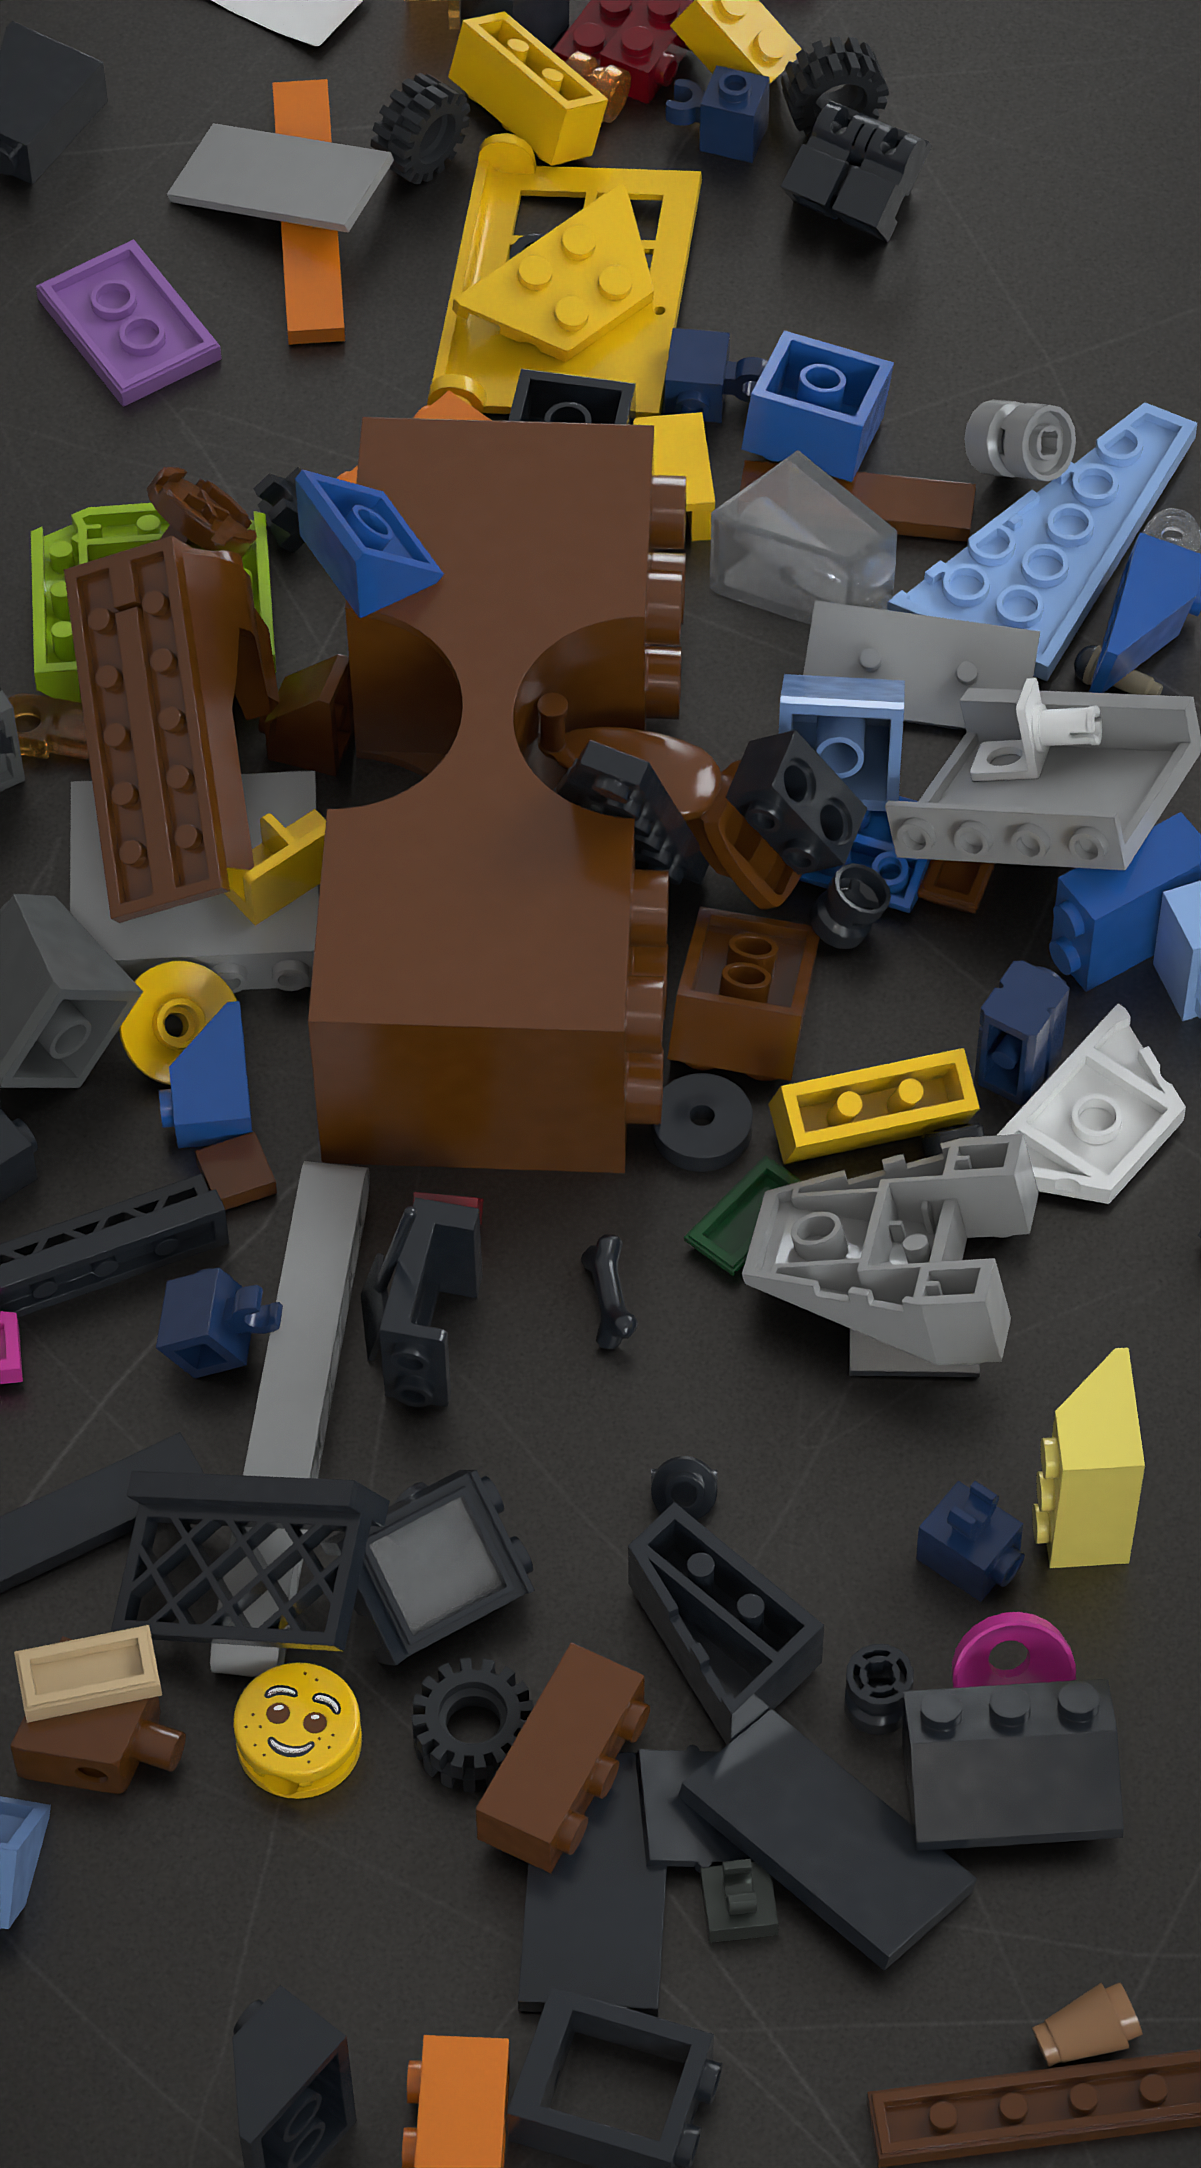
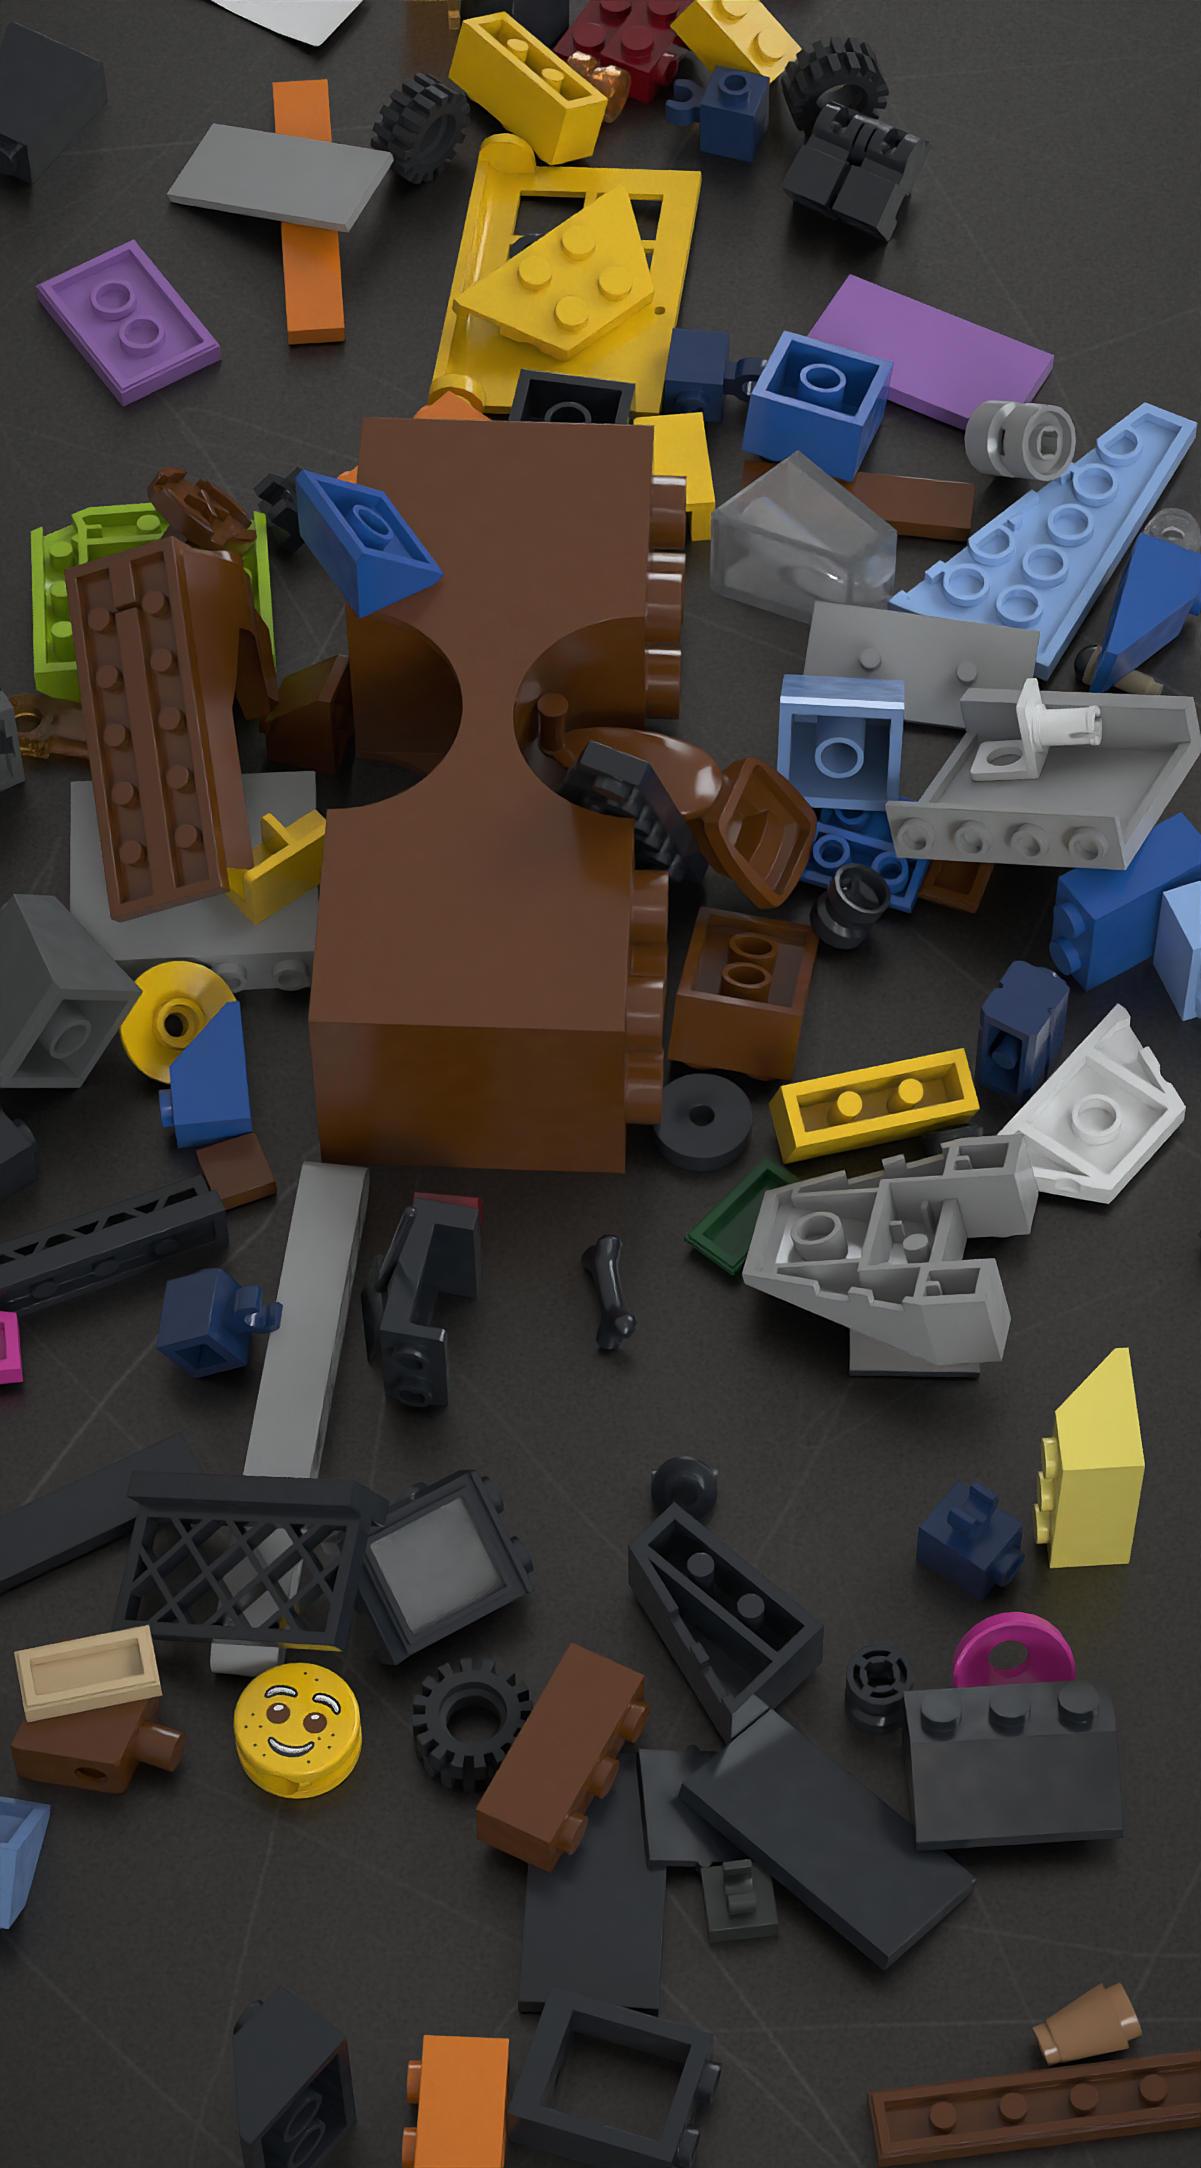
black brick [726,730,867,875] -> none
none -> medium lavender tile [807,274,1054,431]

